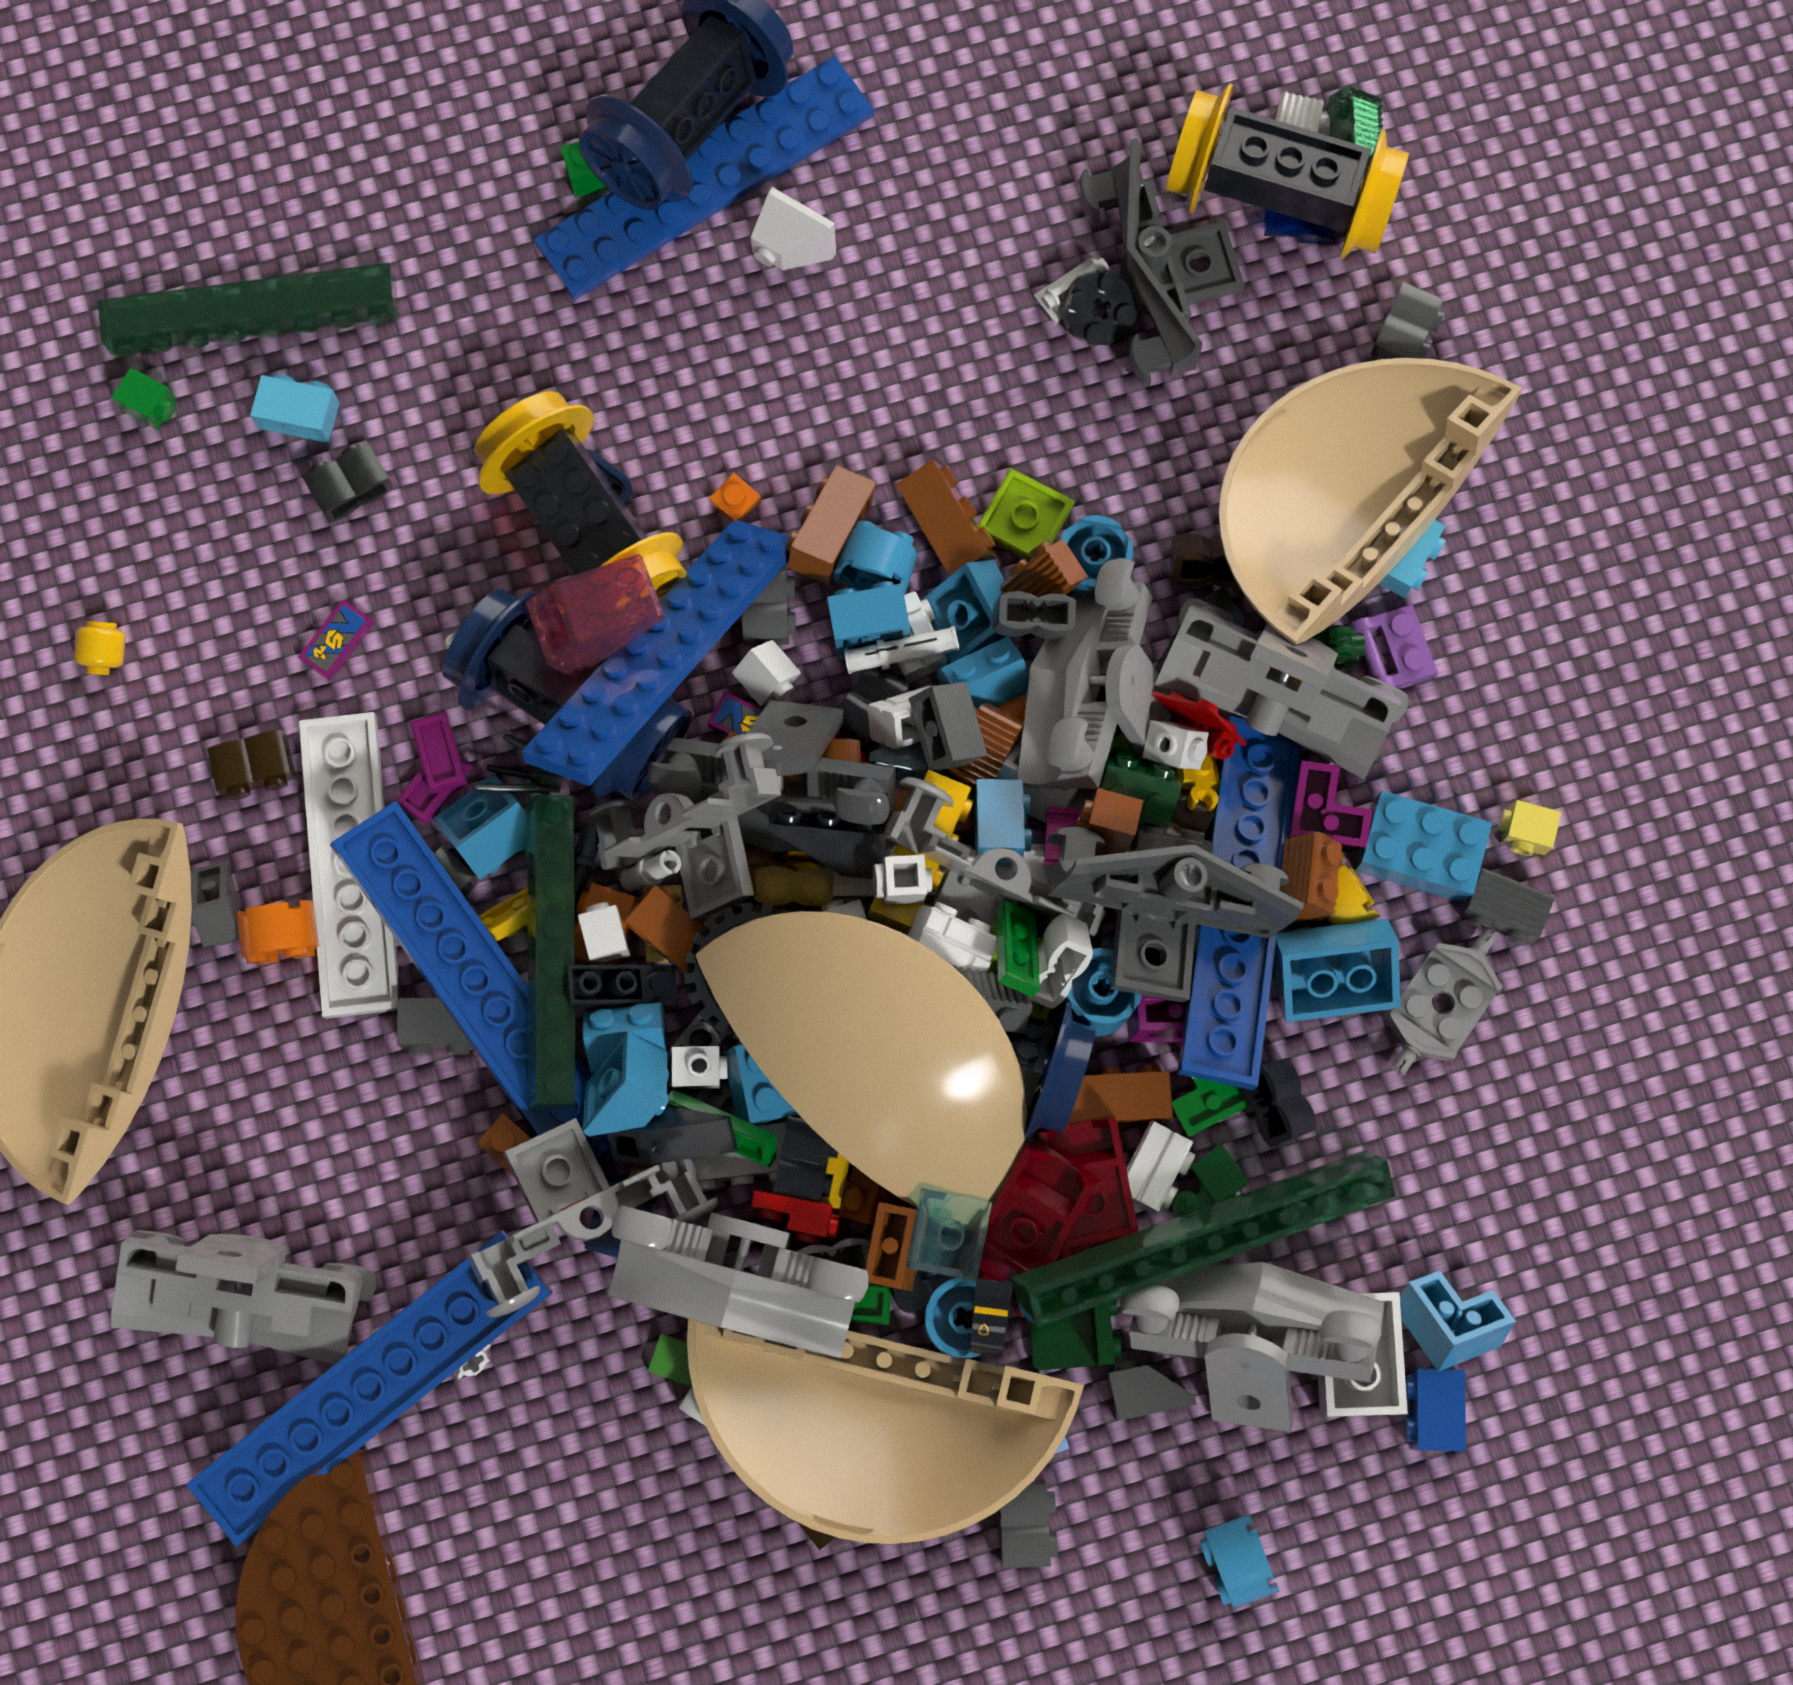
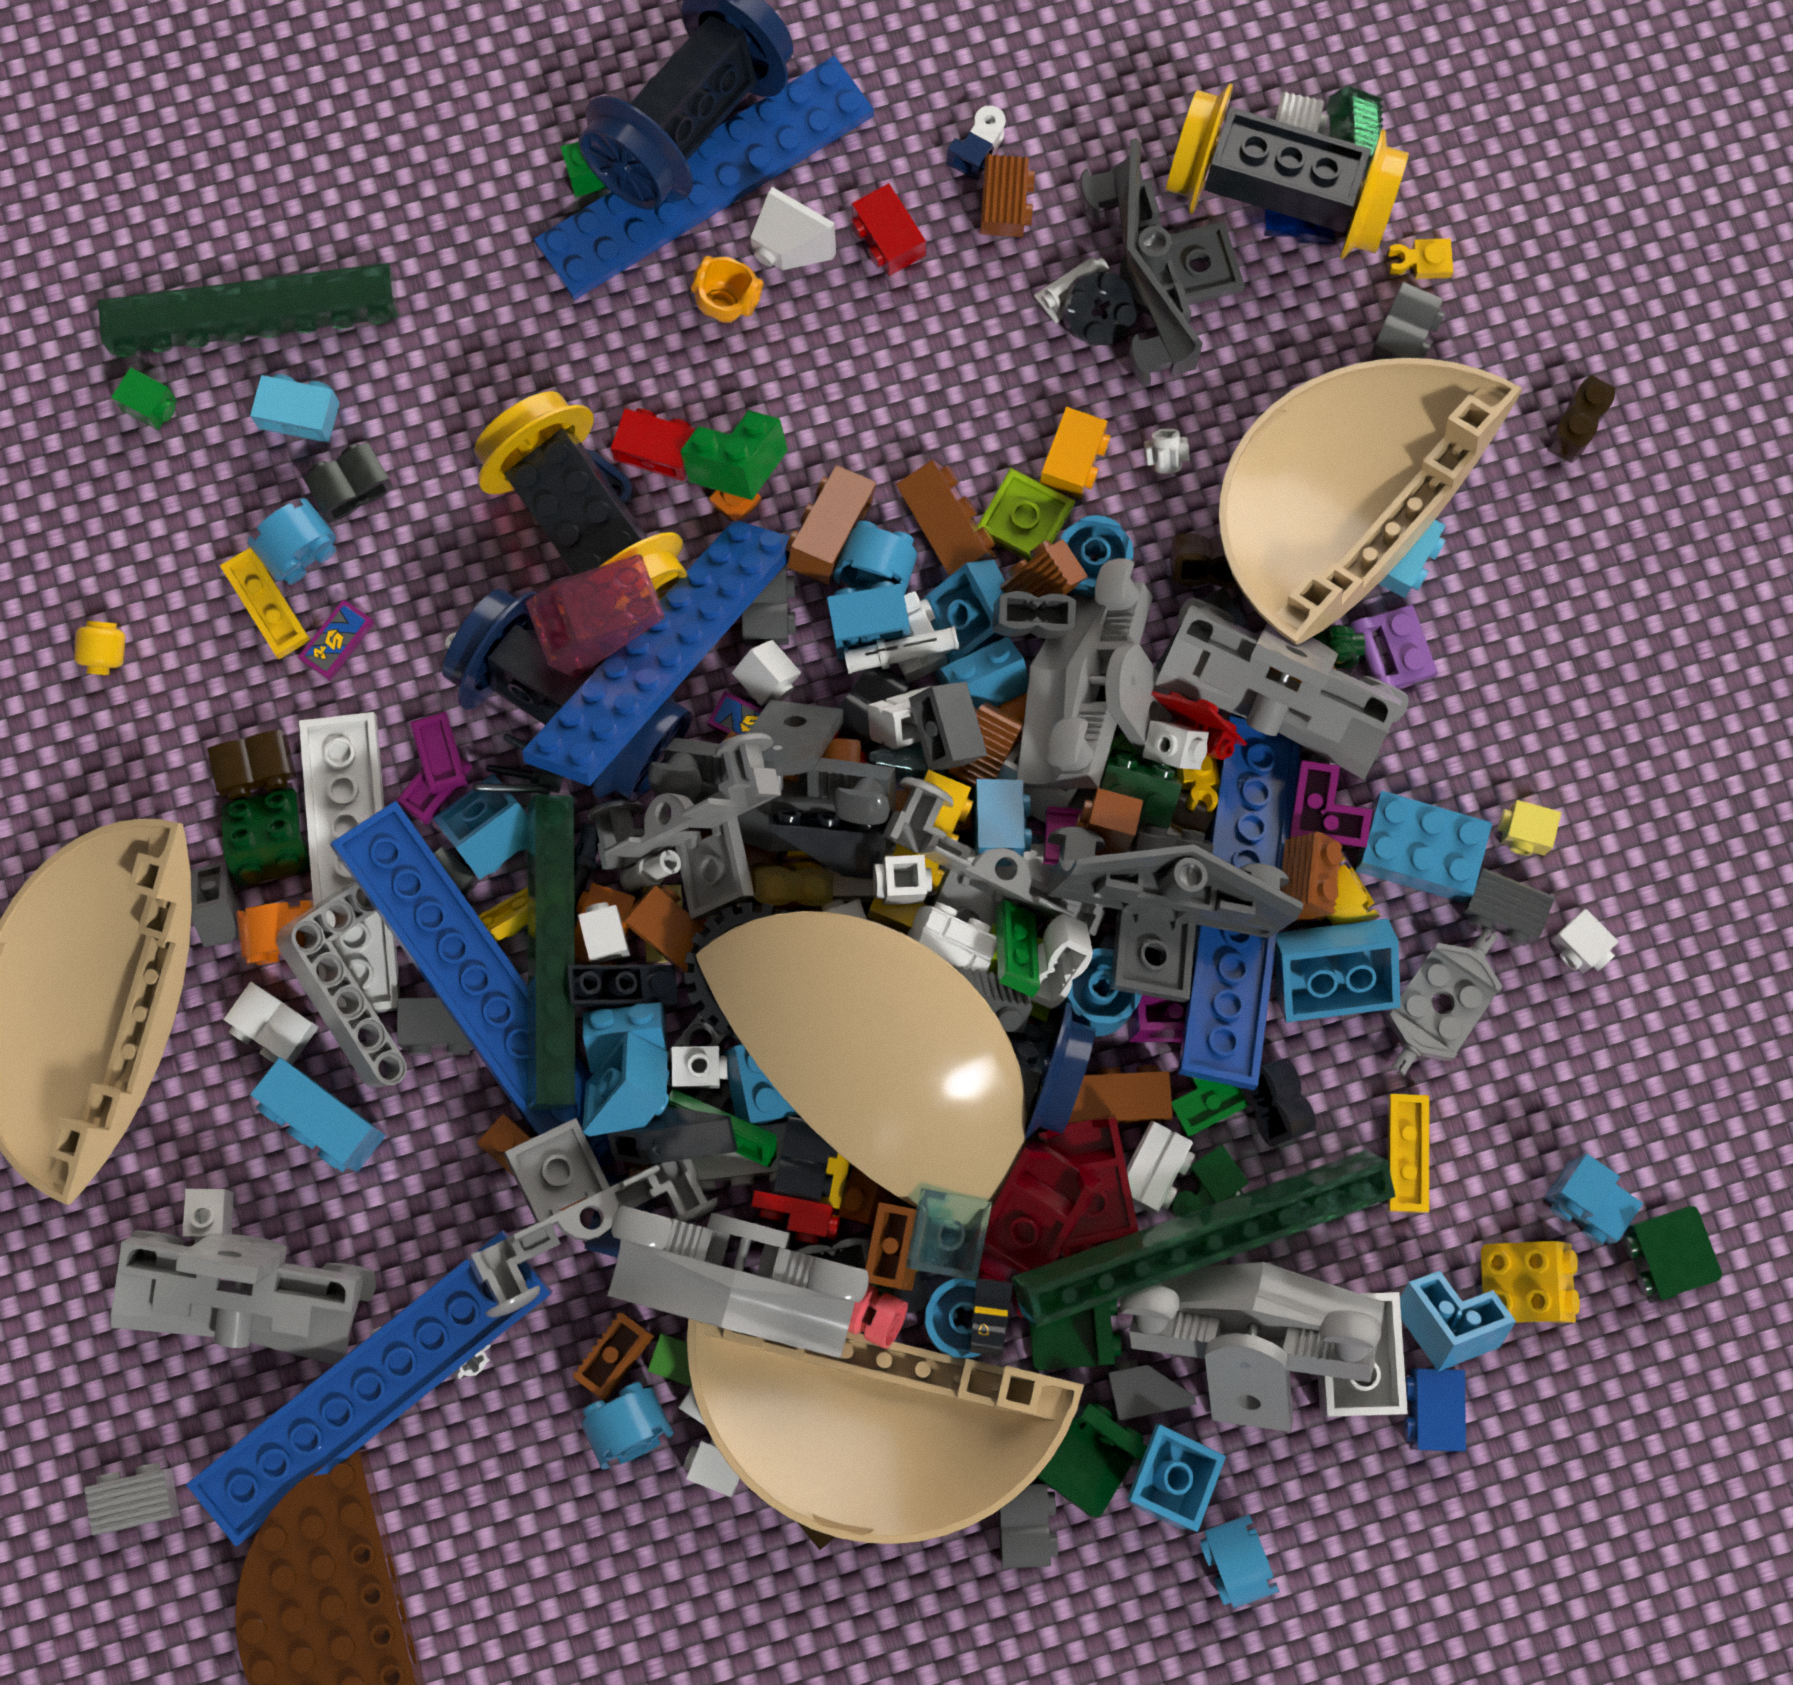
none -> light grey brick [84,1462,180,1535]
none -> white brick [183,1189,234,1244]
none -> yellow plate [220,548,311,660]
none -> dark green bracket [221,788,311,887]
none -> white brick [224,981,319,1065]
none -> dark azure brick [247,499,337,585]
none -> dark azure brick [250,1057,386,1173]
none -> light grey beam [277,882,407,1088]
none -> dark orange brick [573,1313,654,1400]
none -> dark azure brick [581,1382,674,1469]
none -> red brick [611,408,695,481]
none -> green brick [680,410,788,500]
none -> white brick [683,1439,740,1497]
none -> light orange hair [690,256,764,323]
none -> coral wheel [848,1284,908,1349]
none -> red brick [849,183,926,276]
none -> leg [946,106,1006,181]
none -> dark orange brick [980,154,1035,237]
none -> dark green bracket [1037,1403,1147,1518]
none -> light orange brick [1040,407,1111,499]
none -> dark azure slope [1127,1424,1226,1532]
none -> white gear [1144,429,1190,474]
none -> yellow plate [1387,238,1453,279]
none -> yellow plate [1387,1094,1429,1213]
none -> yellow bracket [1481,1241,1580,1323]
none -> dark azure brick [1543,1153,1643,1245]
none -> dark brown brick [1548,375,1615,463]
none -> white brick [1551,909,1619,974]
none -> dark green bracket [1623,1206,1722,1303]

